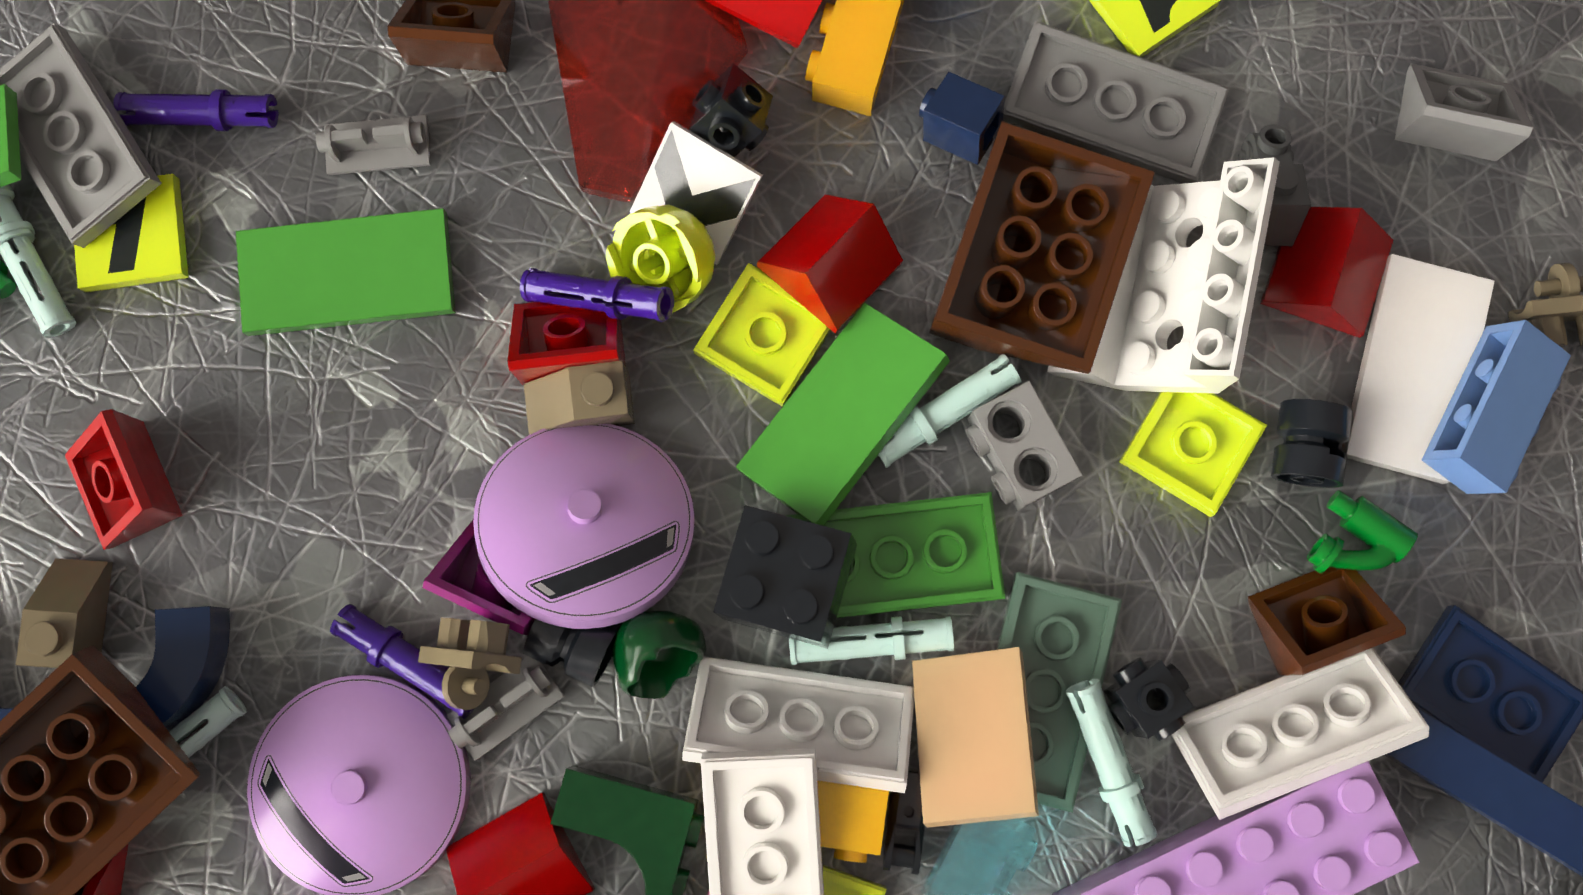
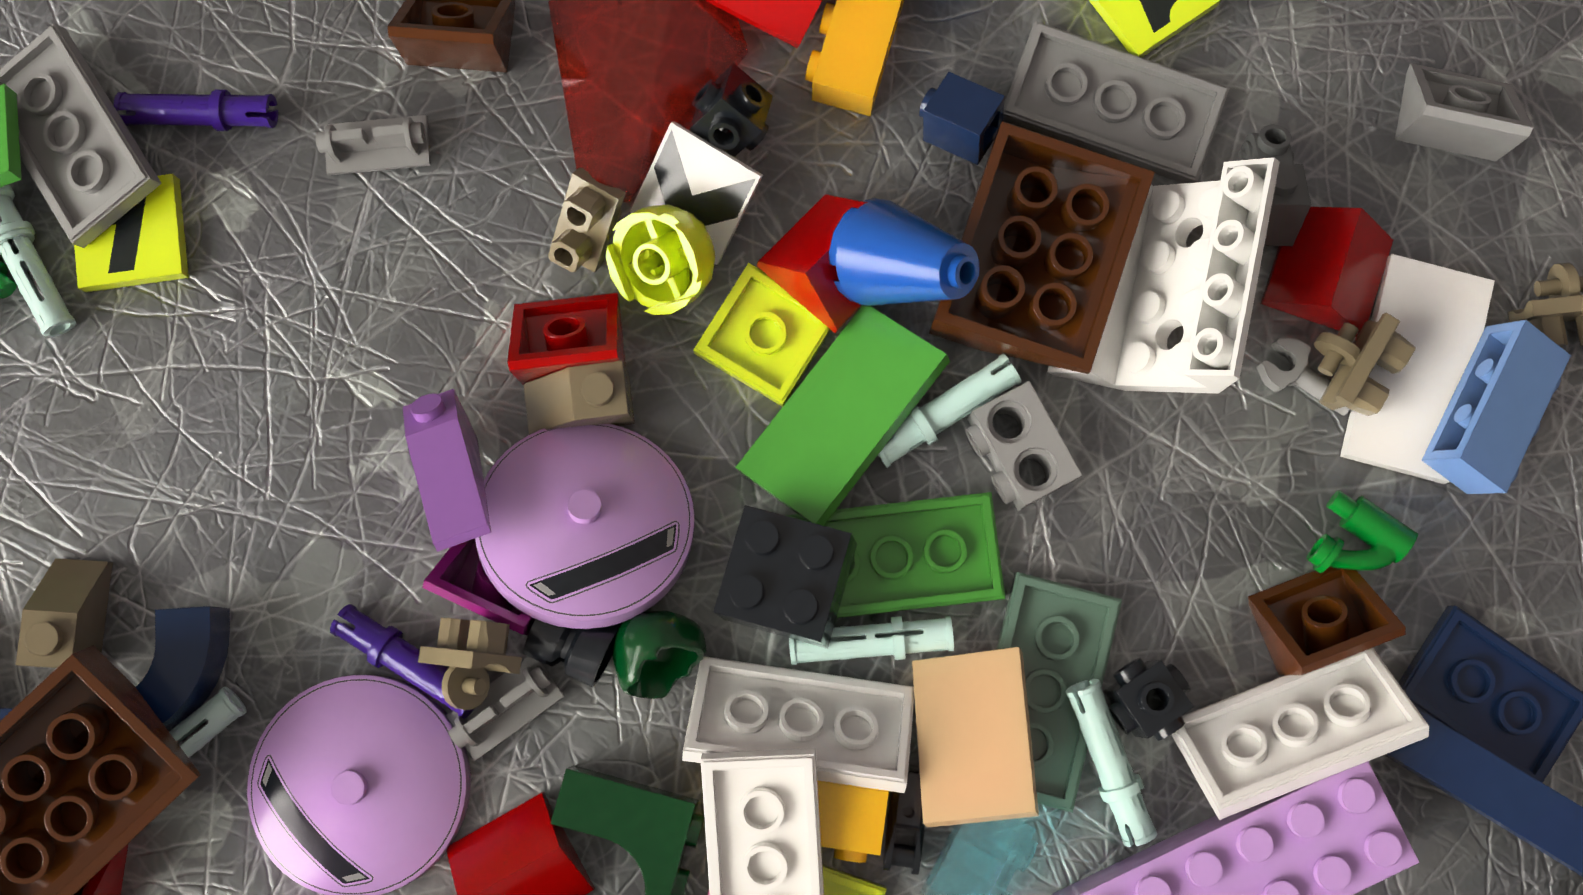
red slope [65,409,183,550] -> none
bright green tile [236,208,456,336] -> none
dark purple pin [520,268,674,322] -> none
neon yellow tile [1119,392,1267,517] -> none
black wheel [1271,399,1353,488] -> none
none -> medium lavender slope [403,389,491,552]
none -> dark tan hips [548,167,626,273]
none -> blue cone [829,198,979,306]
none -> light grey bar [1256,338,1350,416]
none -> dark tan hips [1314,312,1416,416]

